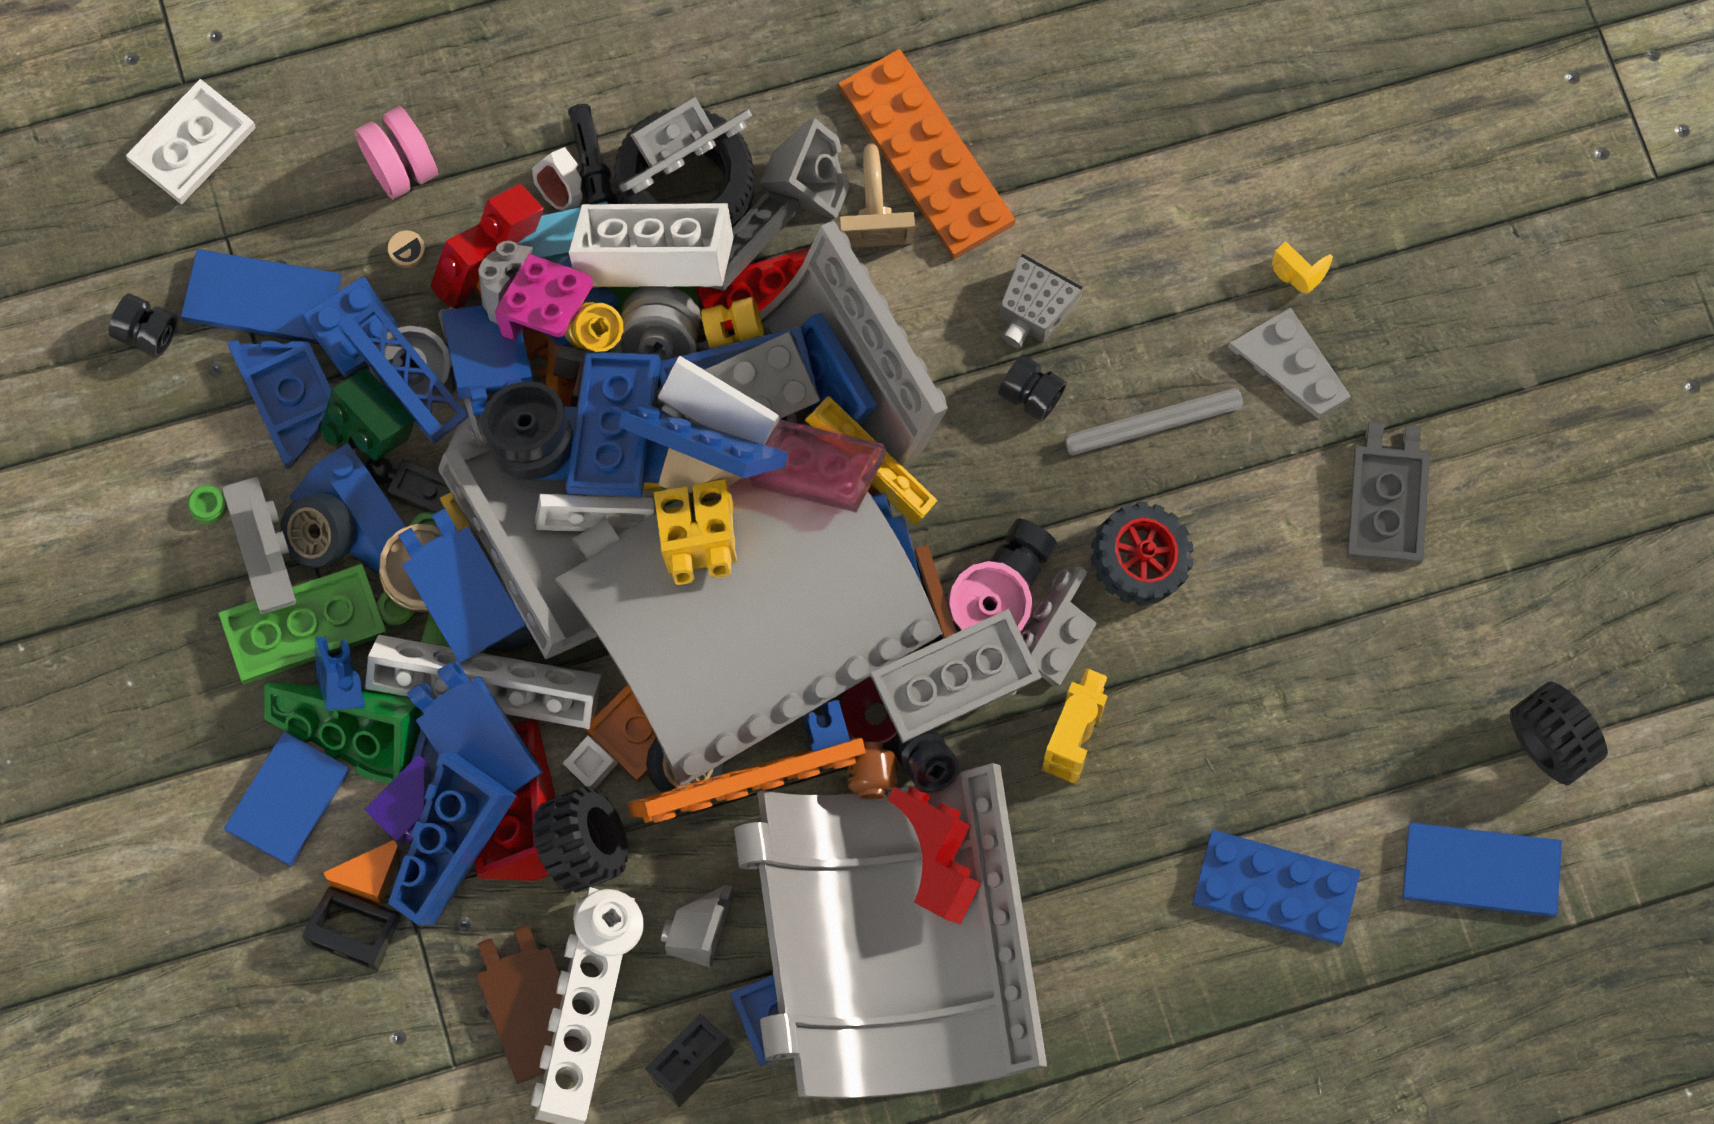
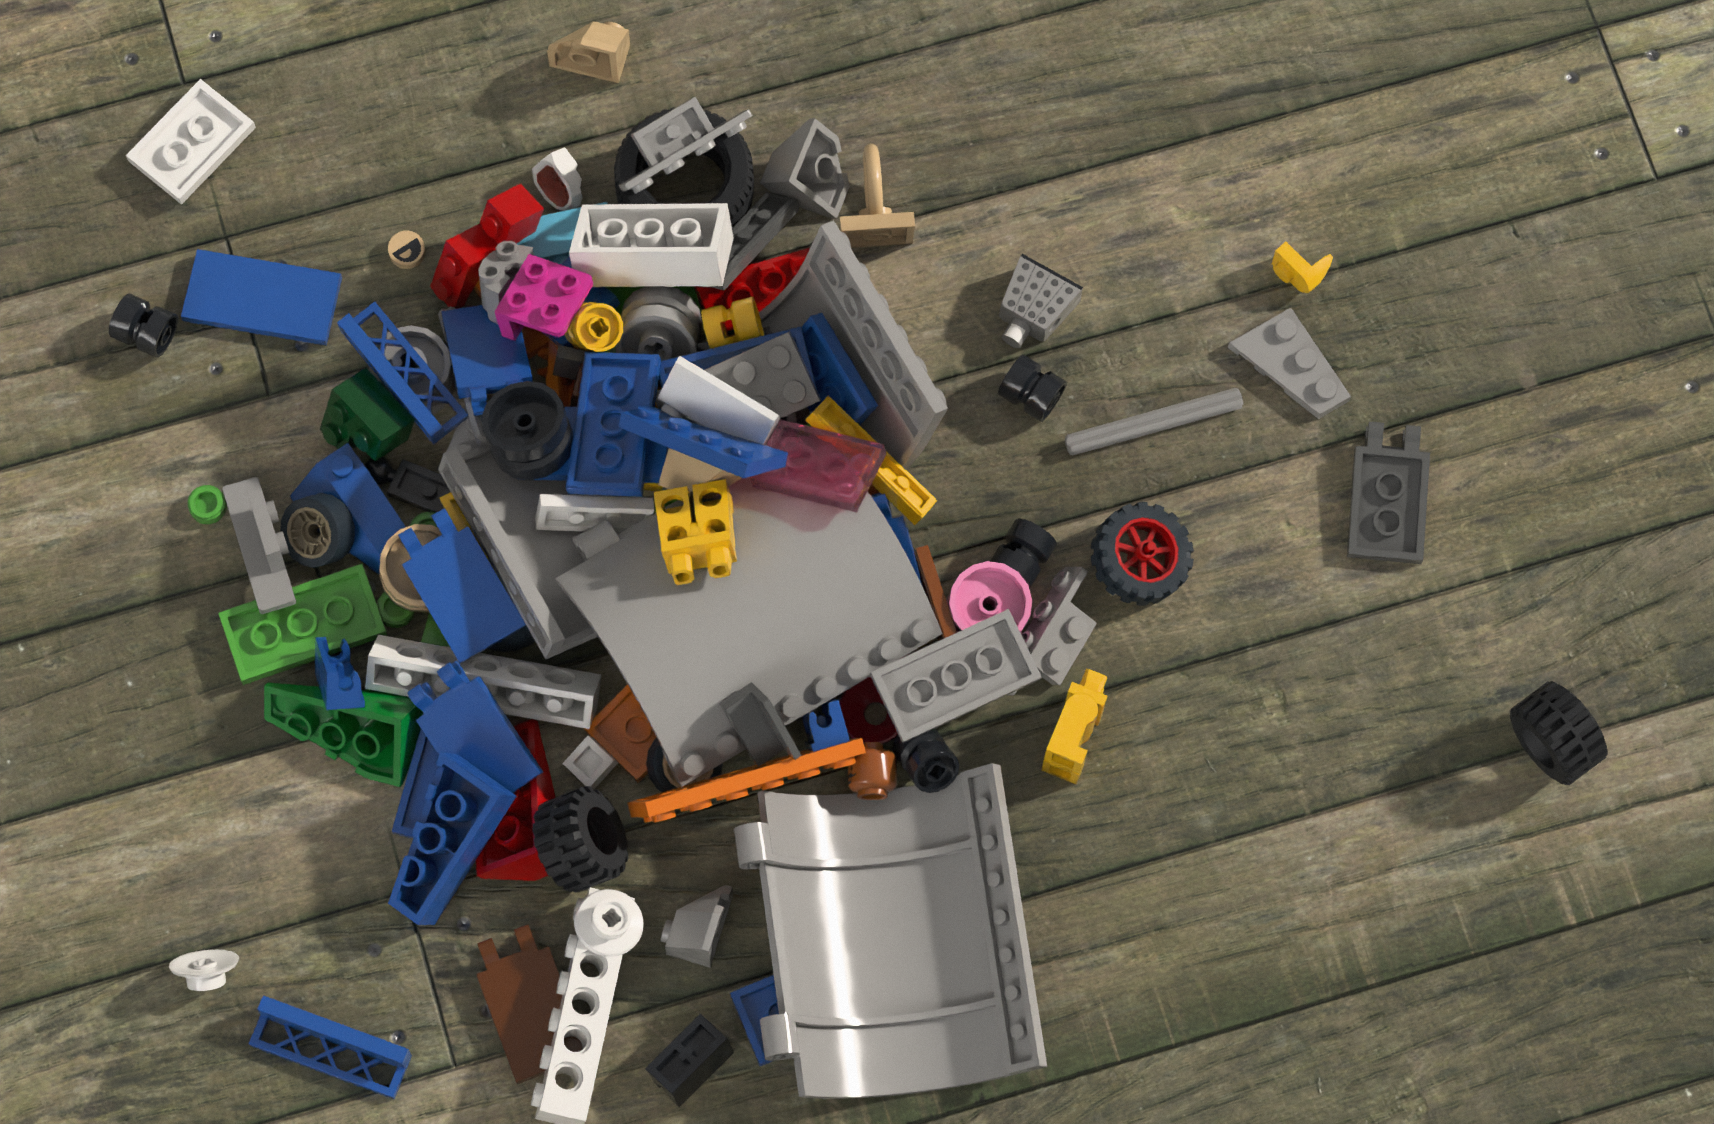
blue tile [224,731,350,868] -> none
blue wing [227,341,332,469] -> none
blue plate [302,276,400,377] -> none
black tile [302,886,401,972] -> none
orange slope [323,840,401,905] -> none
bright pink wheel [354,105,439,200] -> none
dark purple slope [364,755,429,847] -> none
black pin [568,104,618,204] -> none
orange plate [838,49,1016,260] -> none
red arch [887,786,981,924] -> none
blue plate [1192,830,1361,946] -> none
blue tile [1402,822,1562,918] -> none
none -> white piece [169,949,239,991]
none -> blue fence [249,995,412,1099]
none -> tan slope [547,21,630,83]
none -> dark grey panel [720,682,801,767]

